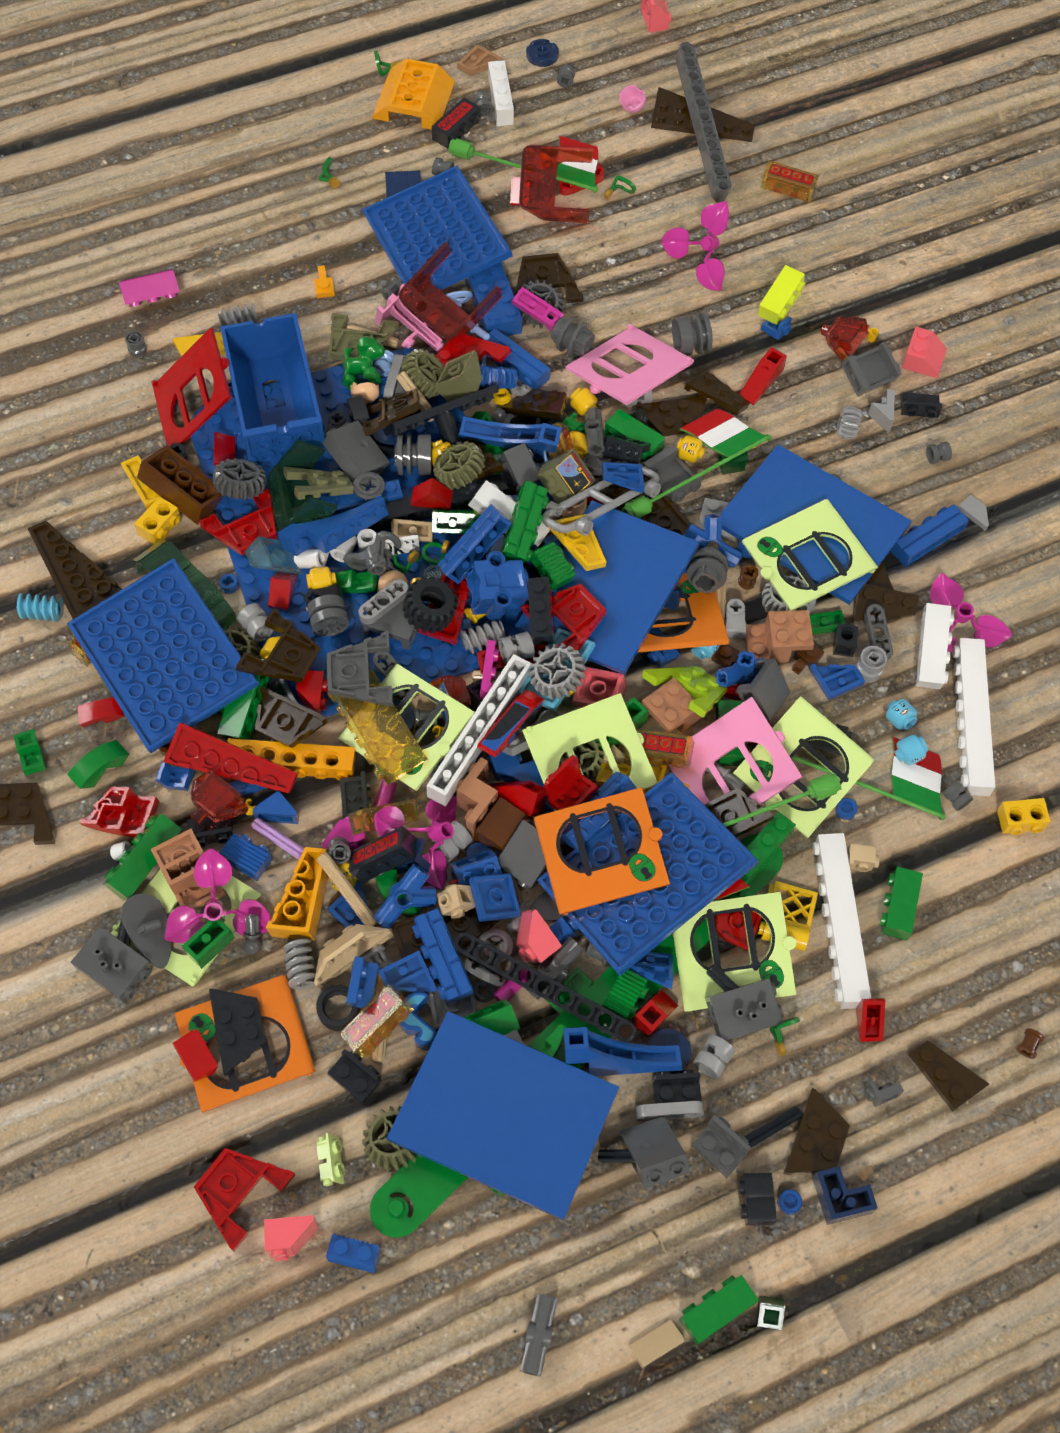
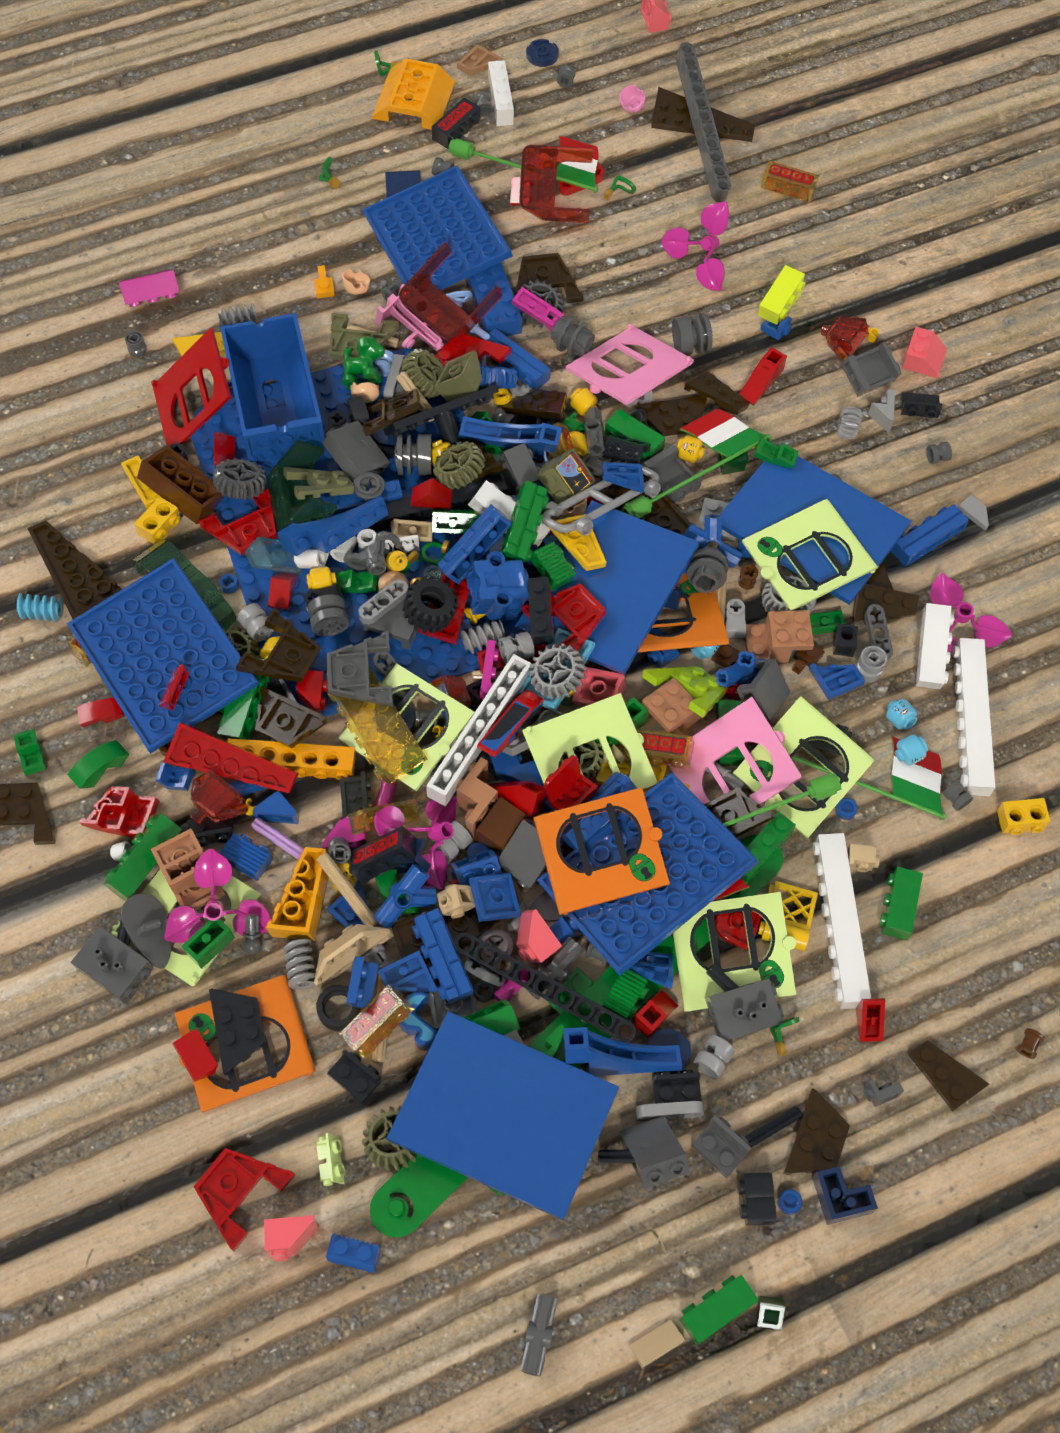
none -> red slope [159,664,189,711]
none -> light nougat hair [342,269,371,295]
none -> yellow tile [386,551,408,571]
none -> green slope [753,438,799,468]

